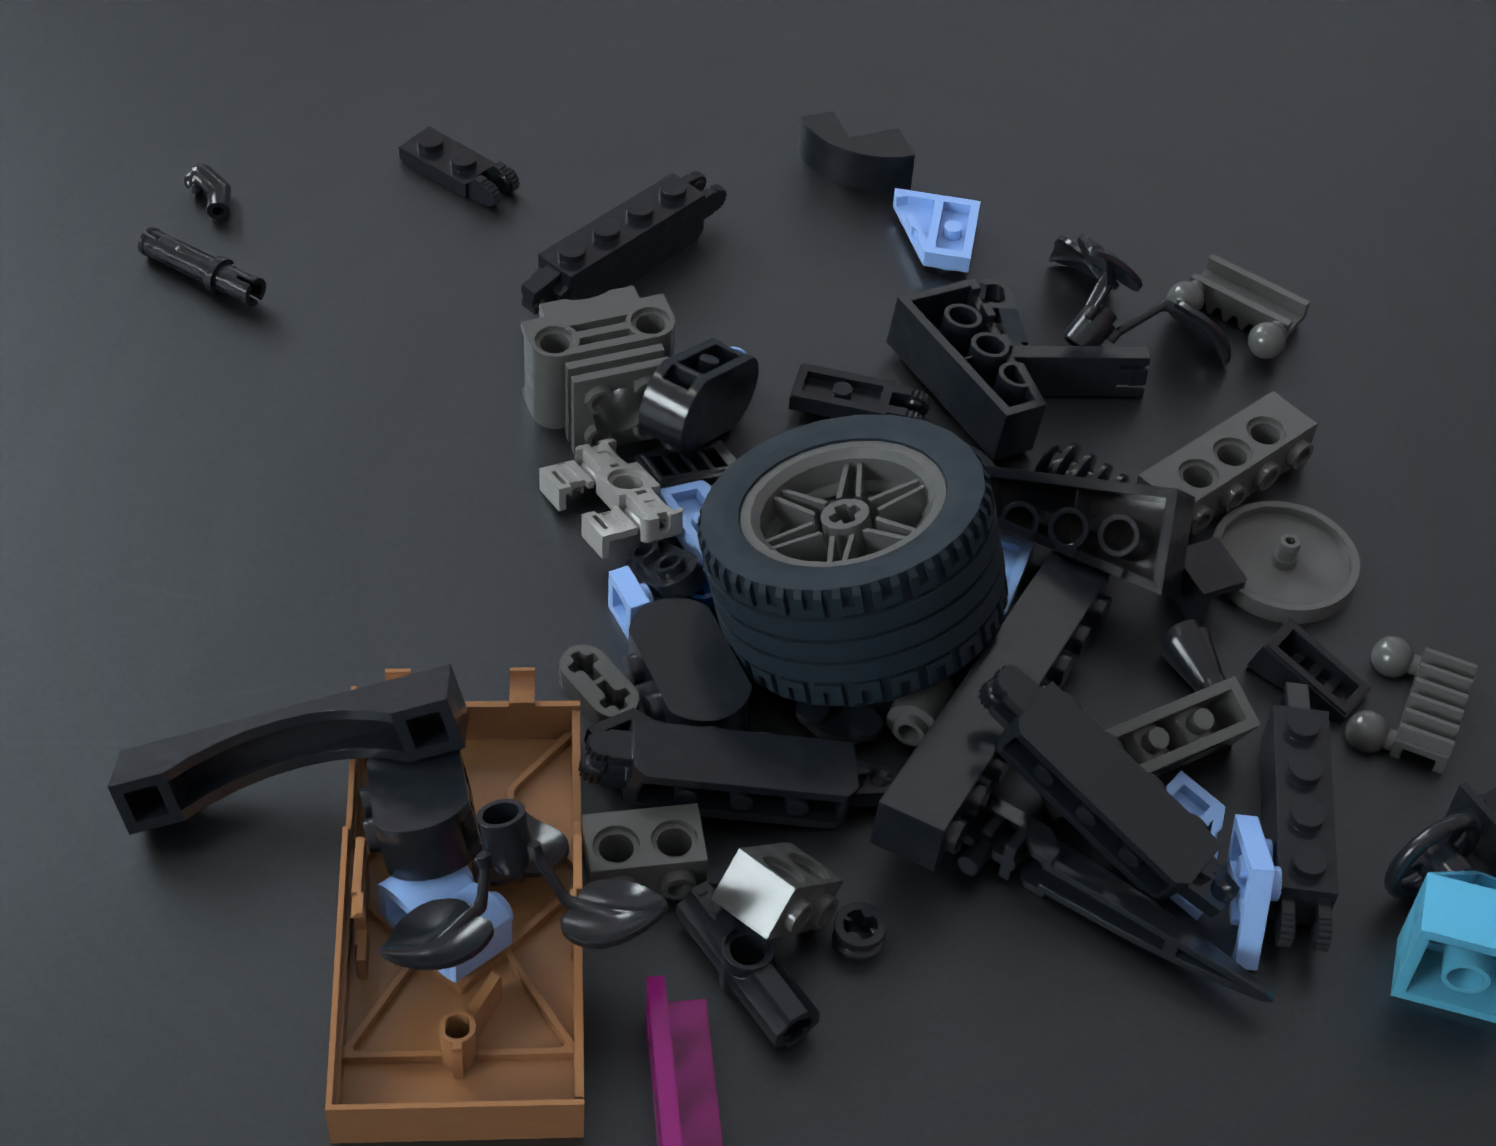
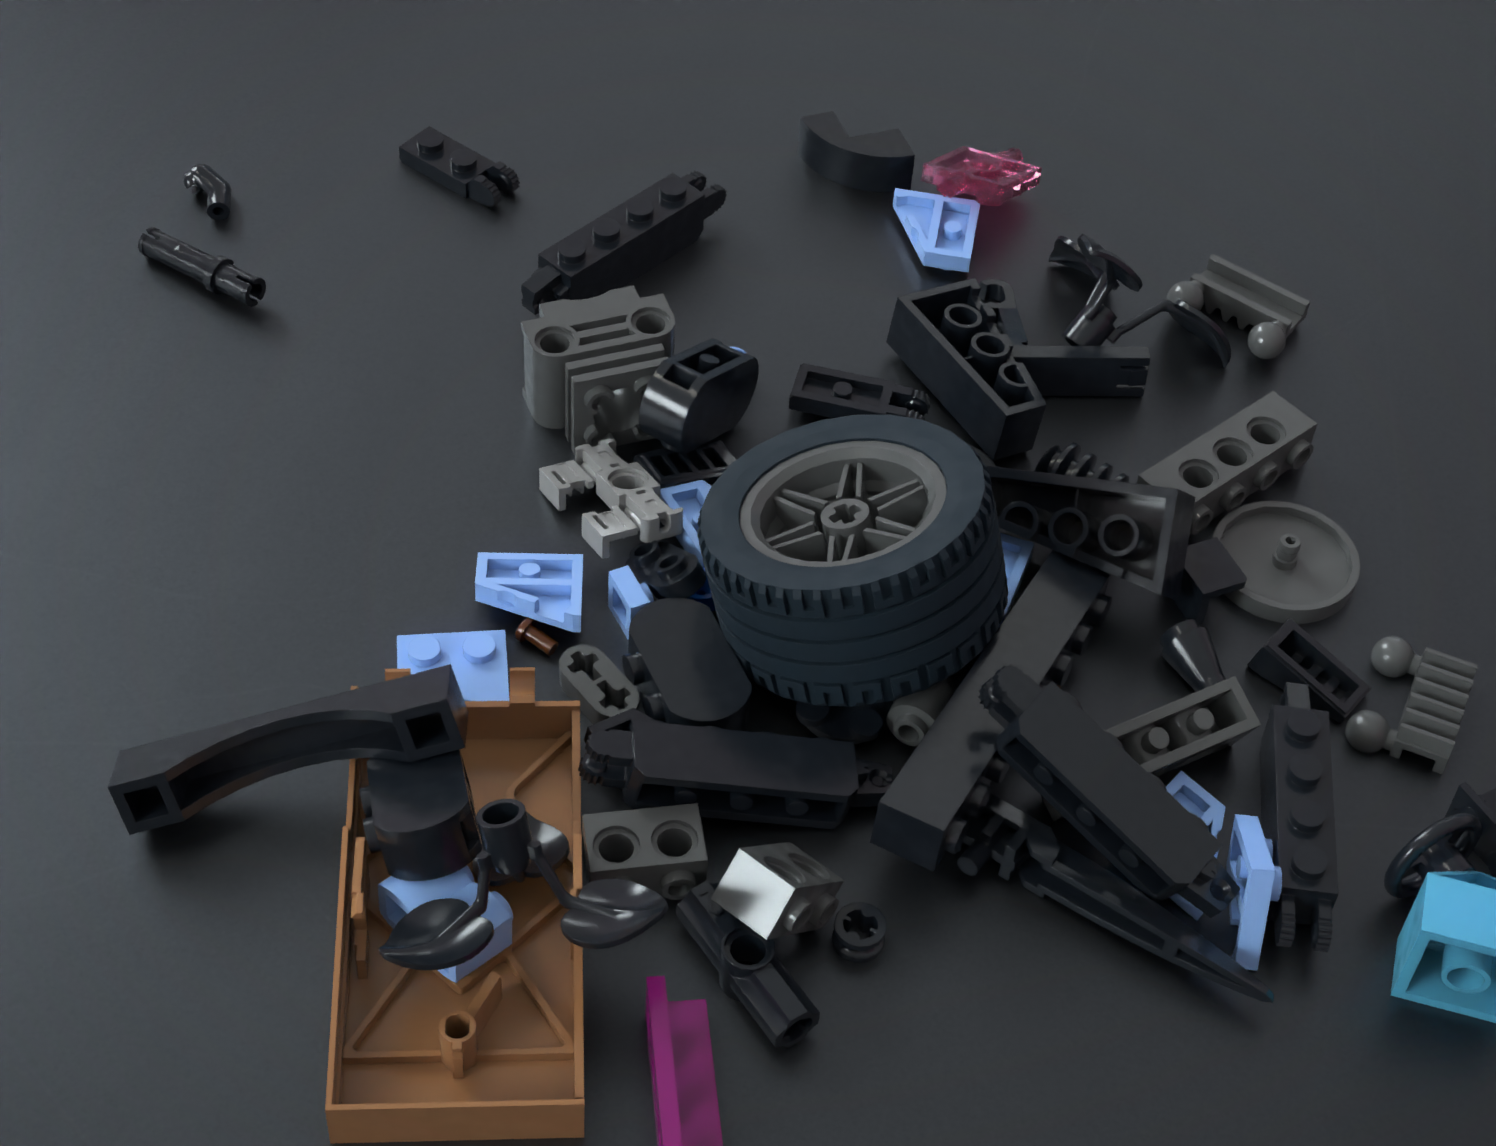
none -> light blue wing [397,630,509,701]
none -> light blue wing [475,552,583,632]
none -> reddish brown piece [515,618,559,656]
none -> clear pink plate [921,146,1042,206]

